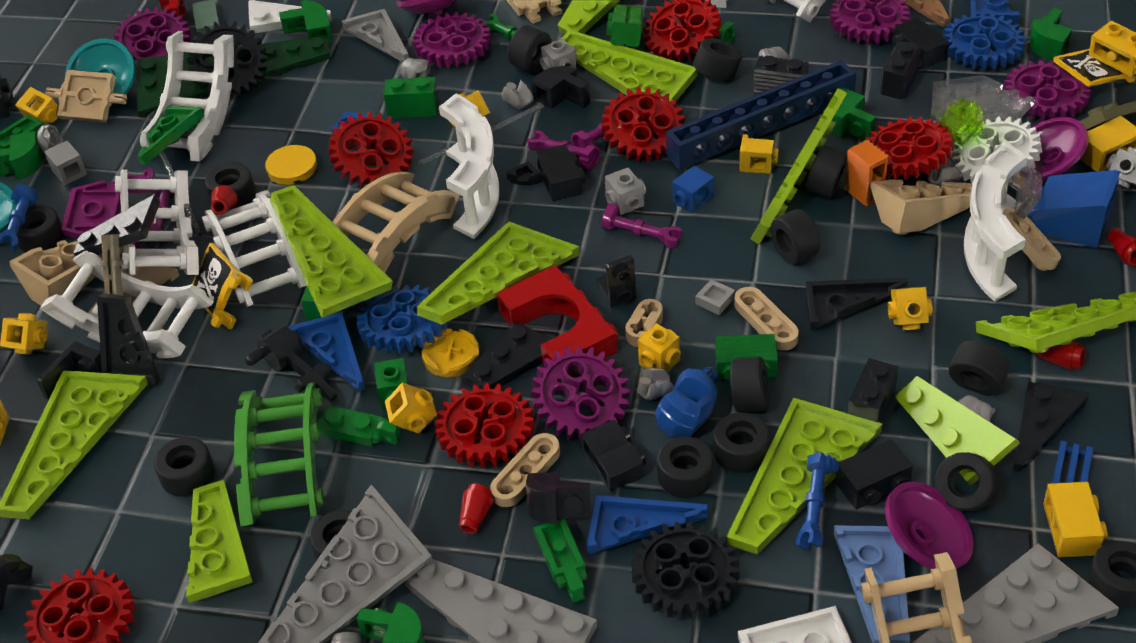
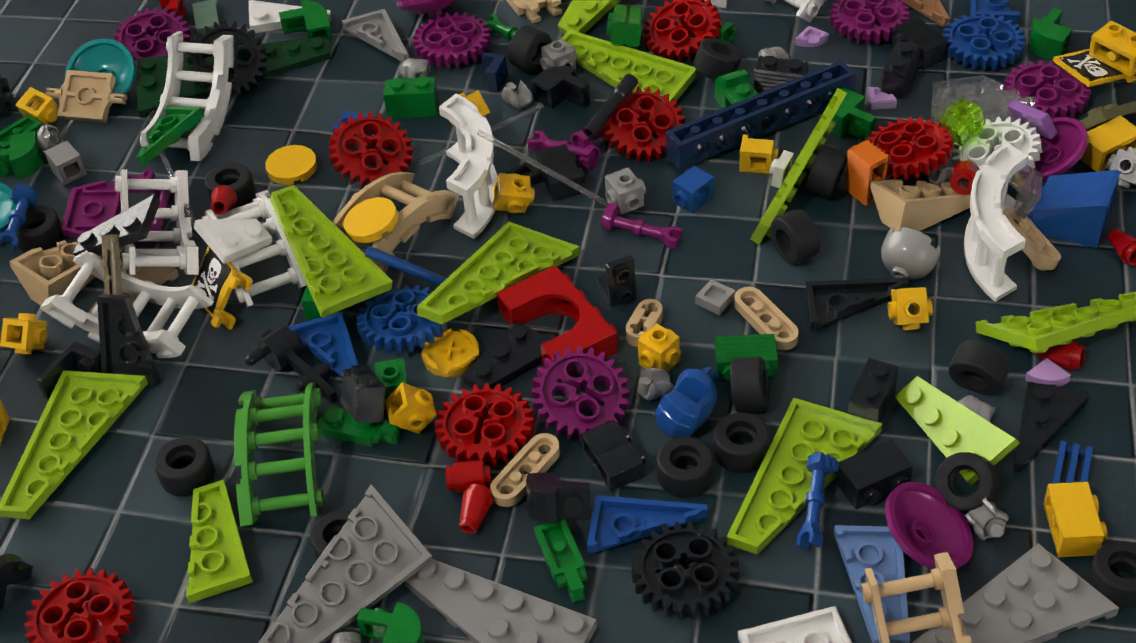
none -> white wing [194,219,272,264]
none -> black brick [340,365,386,423]
none -> yellow tile [344,197,399,243]
none -> blue bar [365,246,446,286]
none -> red brick [446,460,492,494]
none -> clear axle [477,129,608,207]
none -> dark blue bracket [481,53,508,93]
none -> yellow brick [492,173,535,214]
none -> black piece [583,73,639,139]
none -> green brick [715,69,758,108]
none -> white plate [769,150,794,188]
none -> lavender tile [795,26,829,47]
none -> lavender tile [867,87,897,110]
none -> light grey cylinder [881,227,941,280]
none -> red brick [950,160,980,195]
none -> light grey arm [965,497,1009,540]
none -> medium lavender tile [1006,100,1057,139]
none -> lavender tile [1025,358,1071,387]

